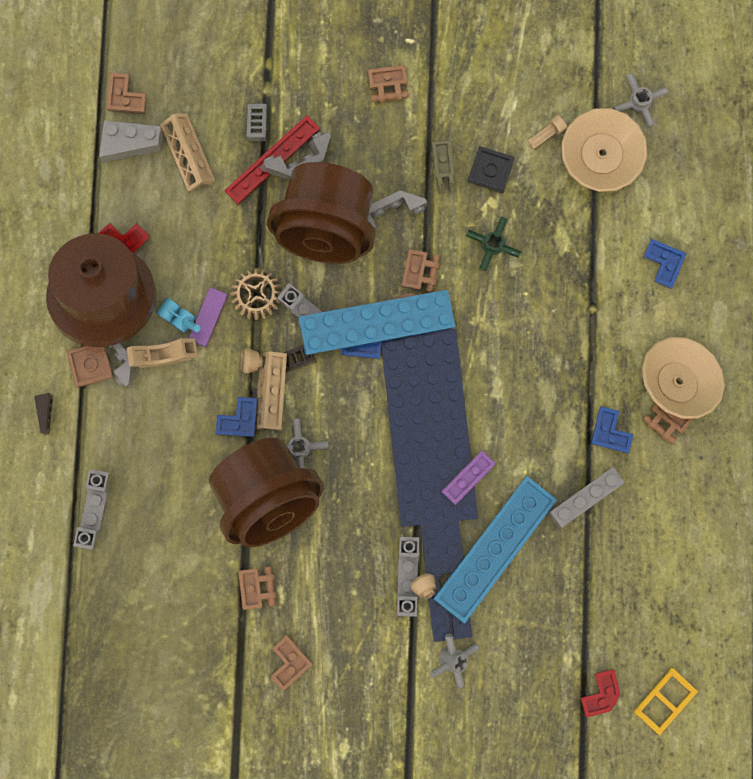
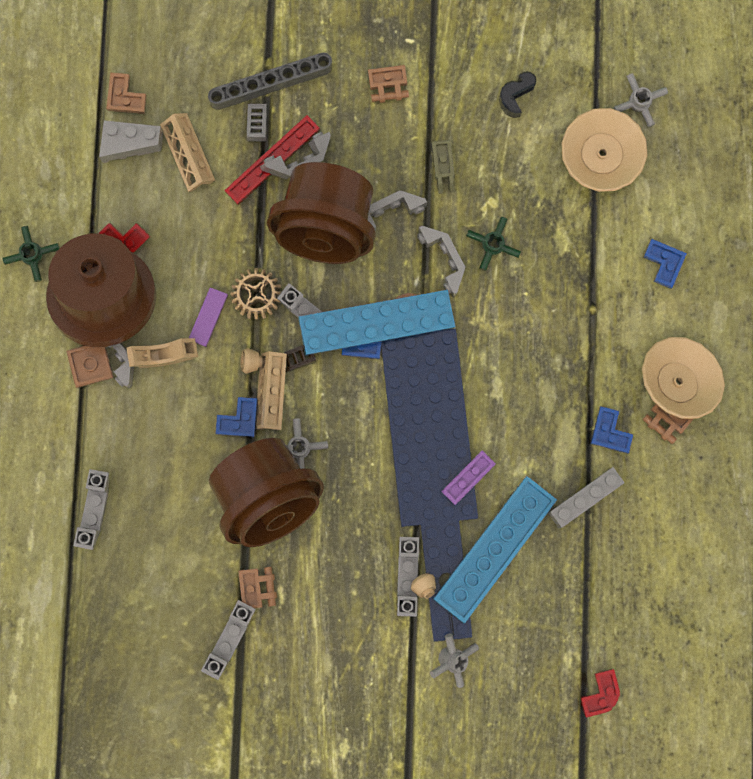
dark brown slope [34,393,53,435] -> none
medium azure beam [156,298,201,333] -> none
medium nougat plate [270,635,313,691] -> none
medium nougat plate [401,249,441,293] -> none
black tile [467,146,515,194] -> none
tan piece [527,115,567,149] -> none
yellow window [633,667,698,736] -> none
none -> dark green bar [2,226,60,282]
none -> light grey slope [201,600,256,680]
none -> dark grey beam [208,52,332,110]
none -> light grey slope [417,226,465,297]
none -> black animal [499,71,536,118]

